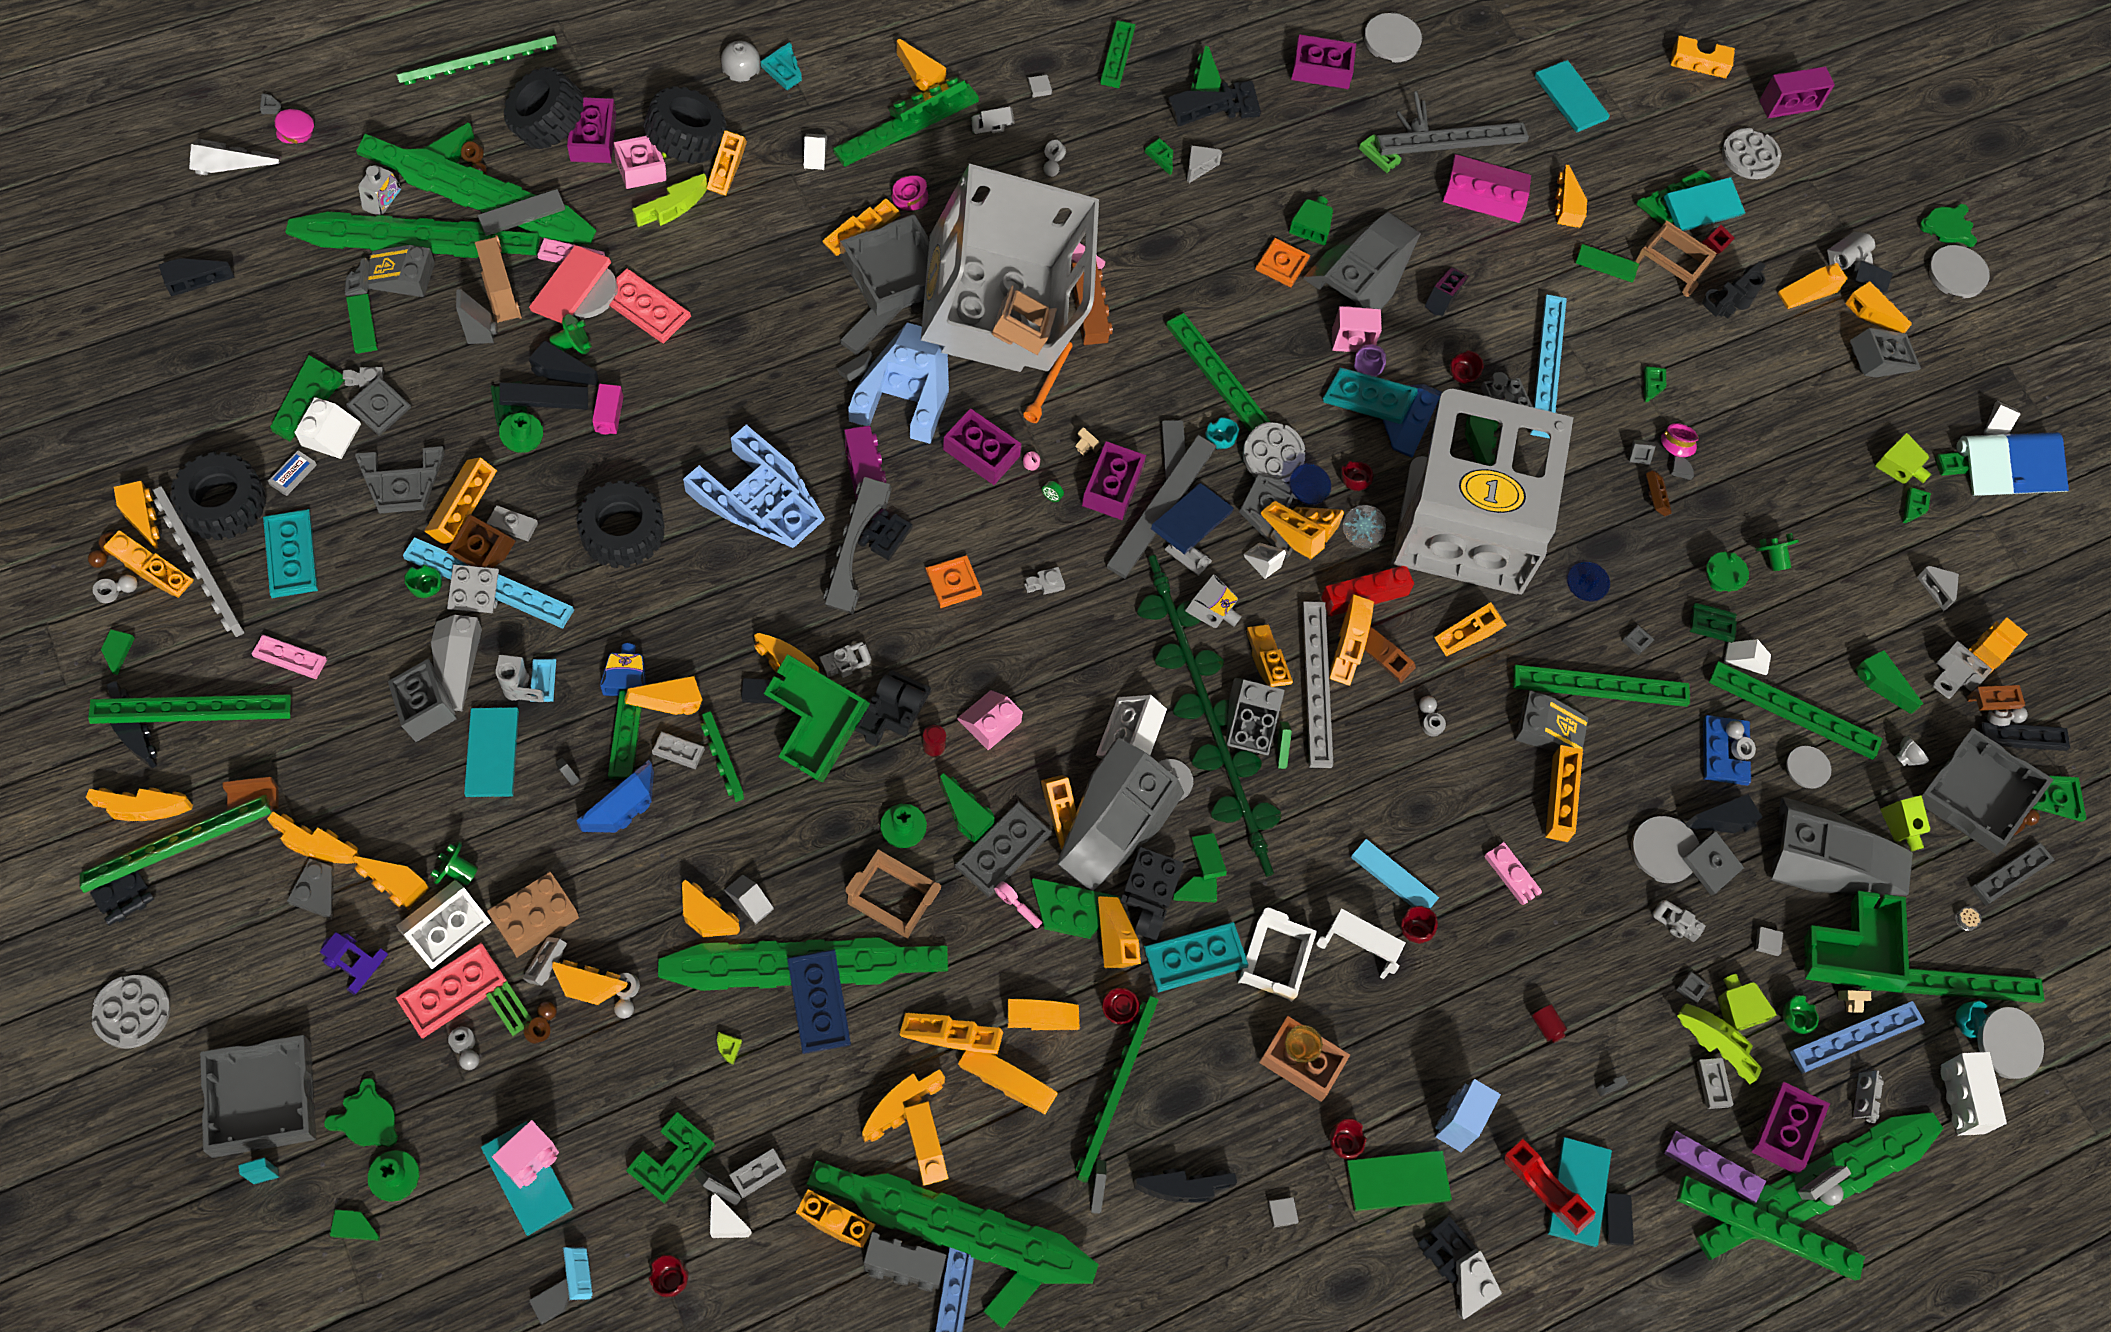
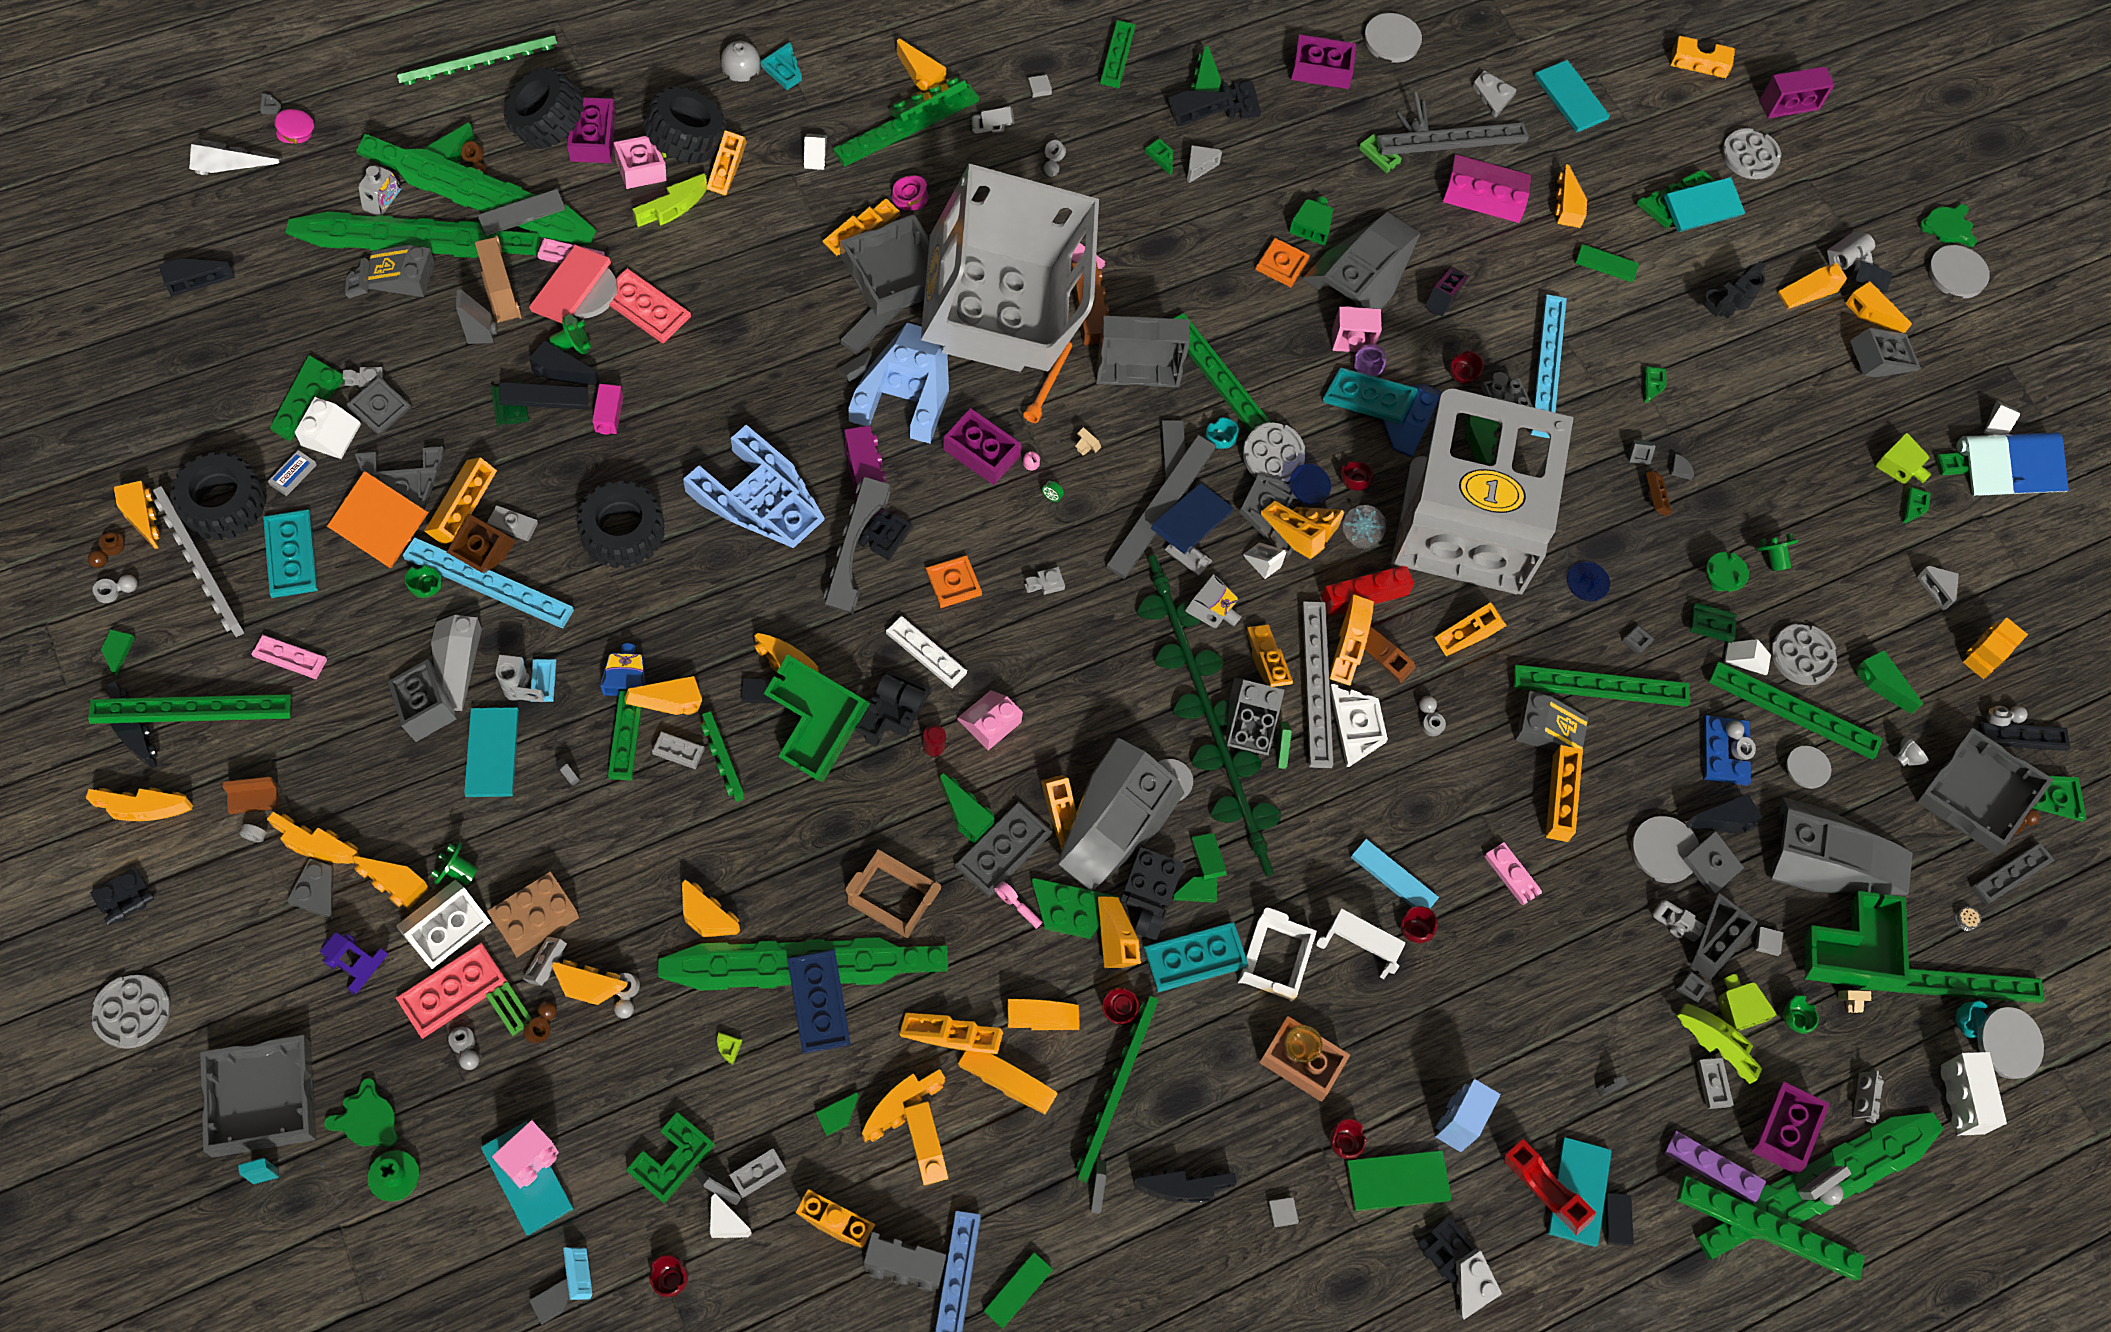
green tile [79,795,271,893] -> none
light orange slope [104,530,194,598] -> none
green tile [330,1210,380,1241] -> none
green tile [346,294,378,354] -> none
light grey hinge [447,565,499,613] -> none
green piece [499,412,543,453] -> none
blue wedge [576,760,654,833] -> none
slope [725,875,774,925] -> none
green plate [807,1161,1099,1284] -> none
light grey piece [819,642,872,678] -> none
green piece [880,804,927,848] -> none
medium nougat piece [991,285,1057,356] -> none
magenta brick [1082,441,1146,520] -> none
white slope [1096,695,1167,759] -> none
dark red brick [1532,1004,1568,1043] -> none
medium nougat piece [1635,221,1717,297] -> none
dark pink piece [1661,423,1699,457] -> none
dark red brick [1701,224,1735,255] -> none
medium blue plate [1790,1001,1925,1074] -> none
lime torso [1880,795,1930,852] -> none
light grey piece [1932,641,1993,699] -> none
dark orange panel [1967,685,2025,710] -> none
none -> light grey tile [240,824,266,842]
none -> orange piece [327,471,429,568]
none -> green tile [816,1093,859,1137]
none -> white tile [886,616,967,688]
none -> dark grey tile [1096,316,1190,387]
none -> white wing [1330,684,1388,767]
none -> light grey wing [1473,70,1517,117]
none -> dark grey wedge [1691,893,1758,980]
none -> light grey tile [1771,624,1837,685]

